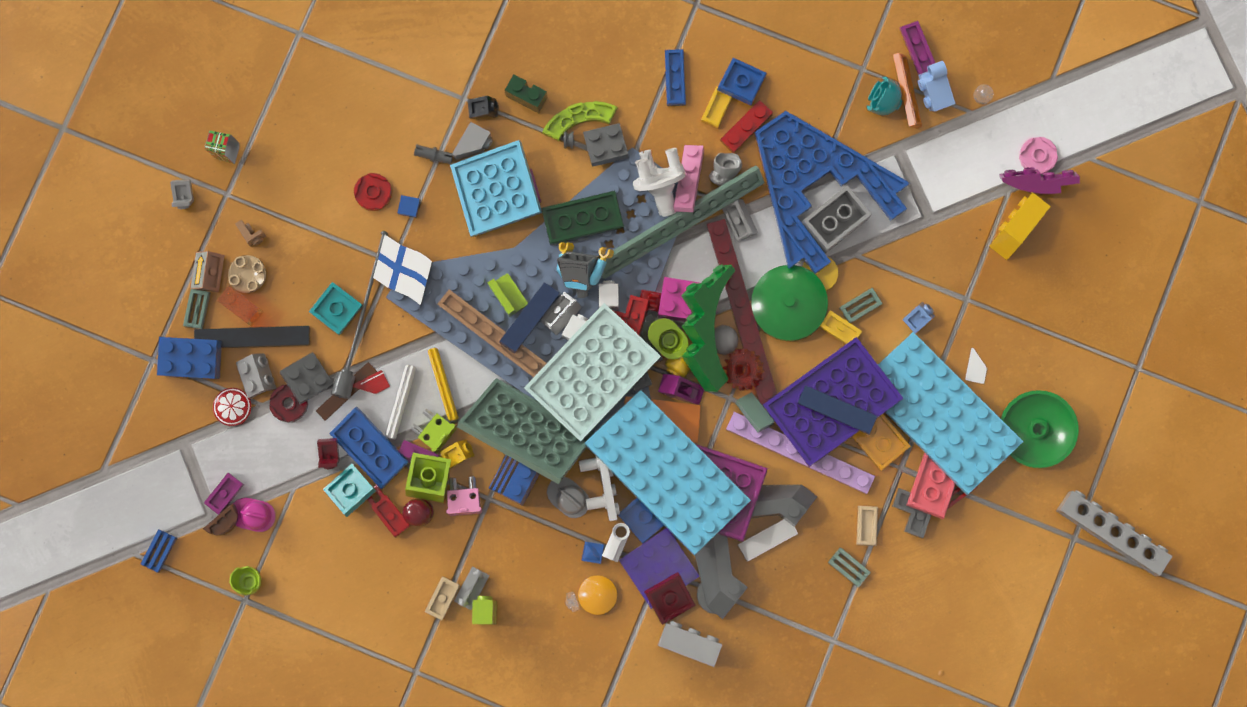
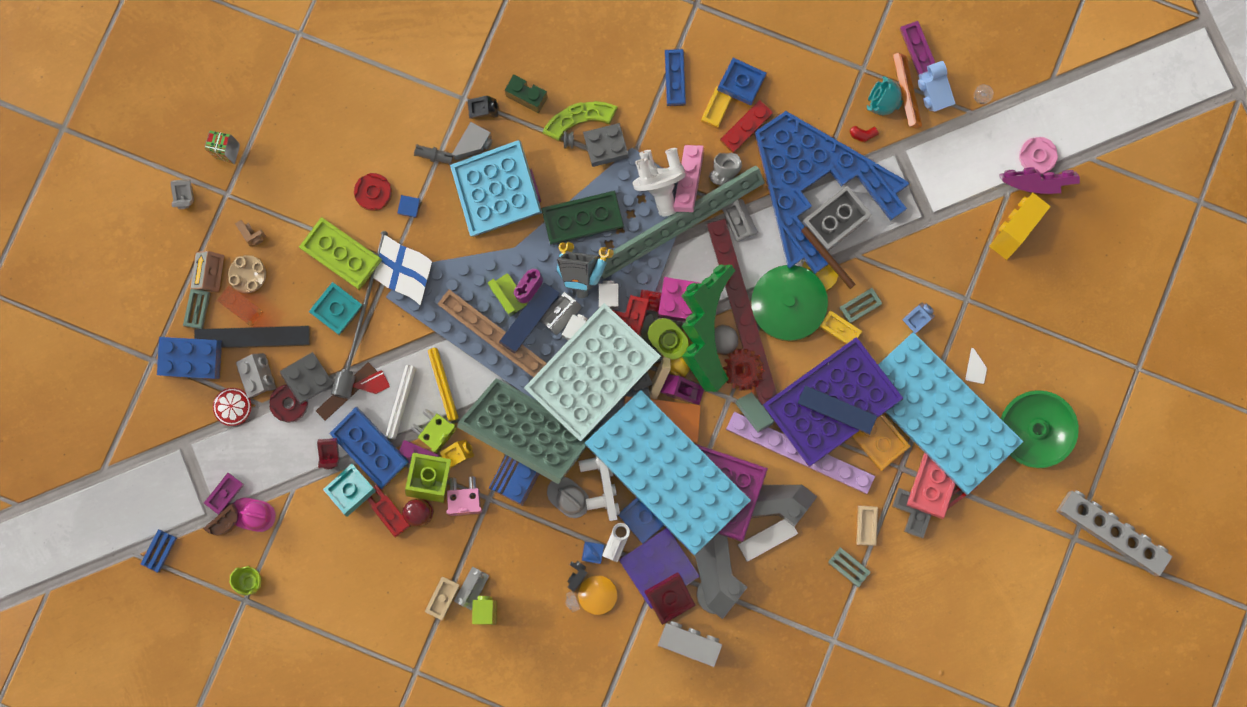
none -> lime tile [299,217,382,290]
none -> magenta beam [514,269,543,303]
none -> black bracket [567,561,588,592]
none -> tan tile [649,357,671,399]
none -> reddish brown piece [801,226,856,289]
none -> red arm [850,126,879,142]

